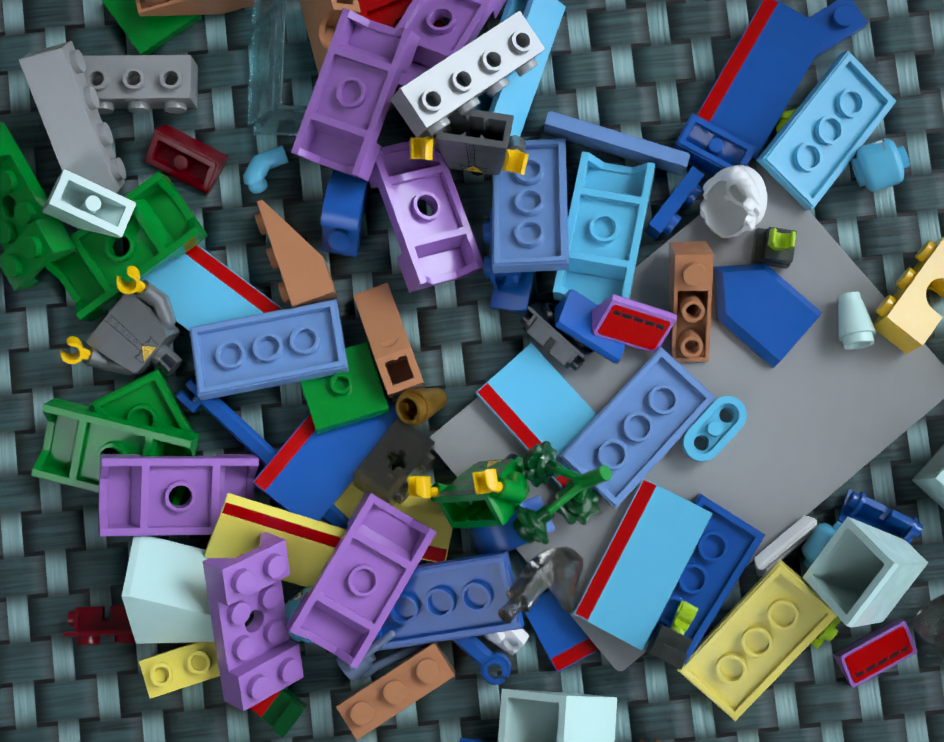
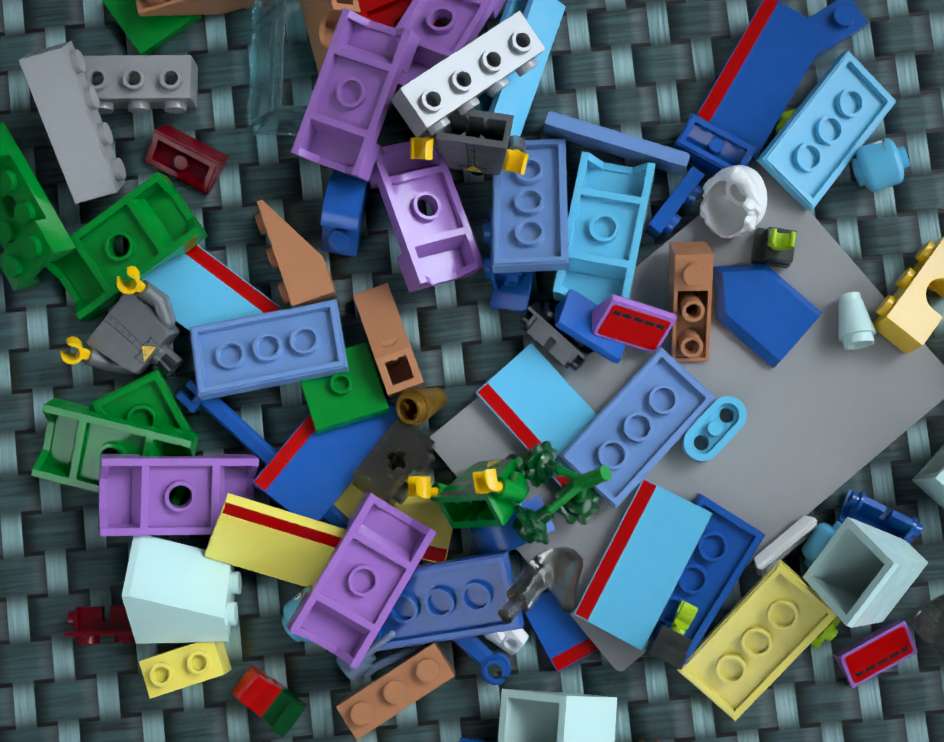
light aqua slope [43,169,136,238] -> none
medium lavender piece [202,532,304,711] -> none
medium azure arm [243,145,289,194] -> none

